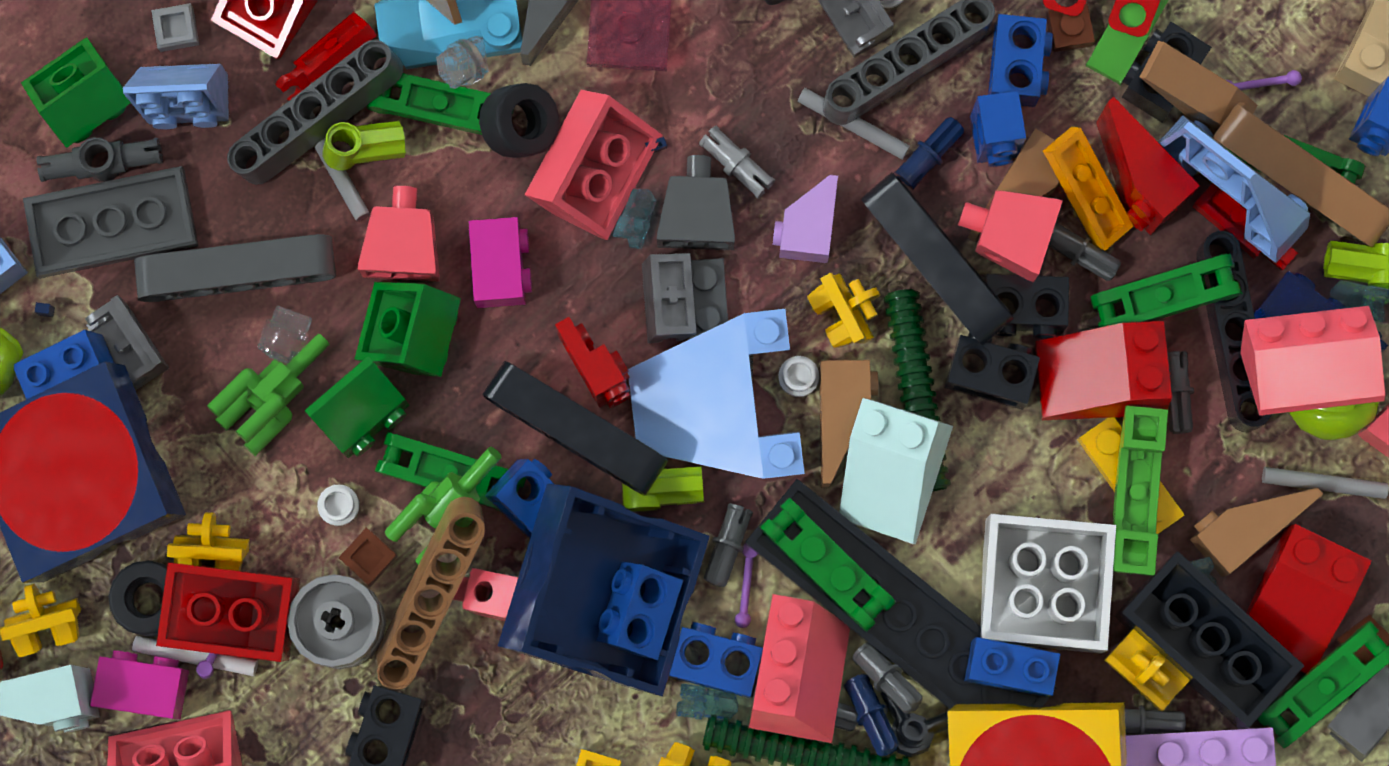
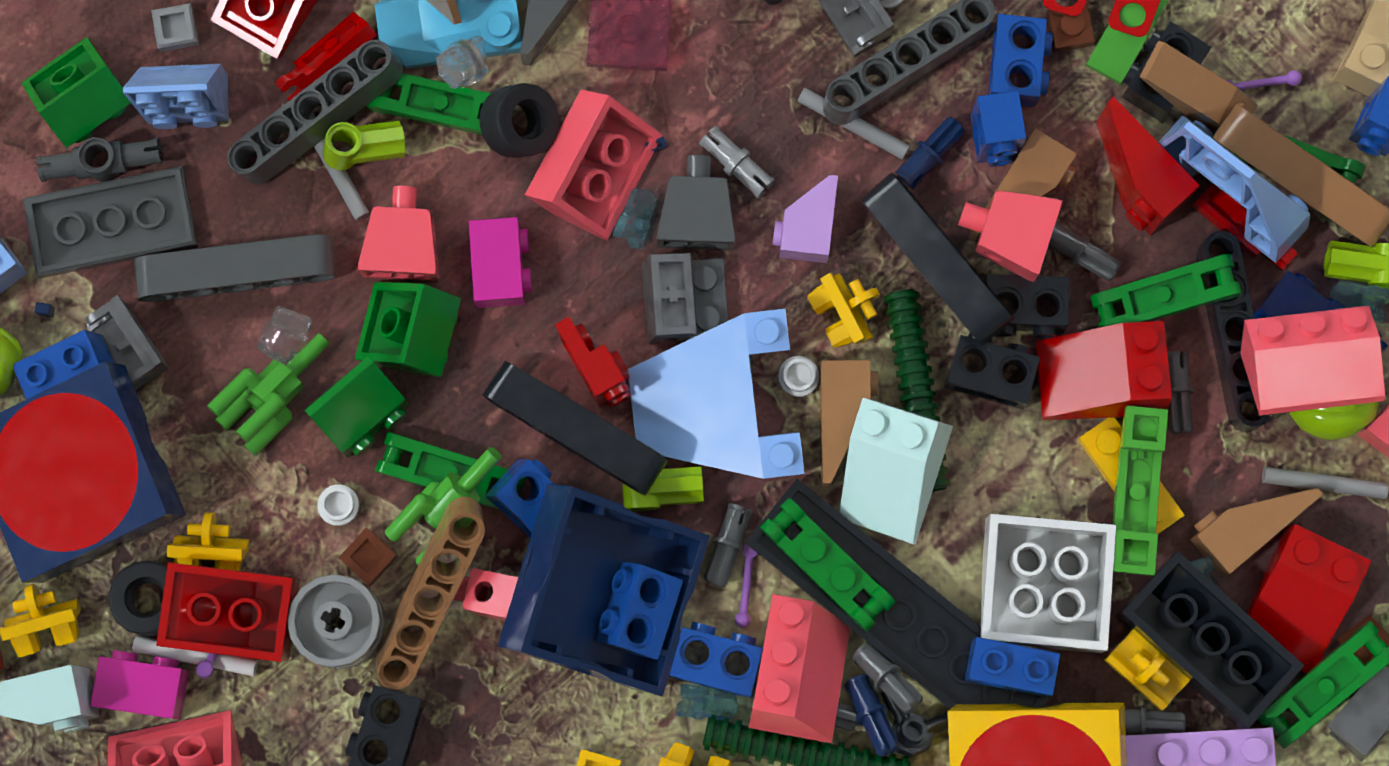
light orange plate [1043,127,1133,251] -> none

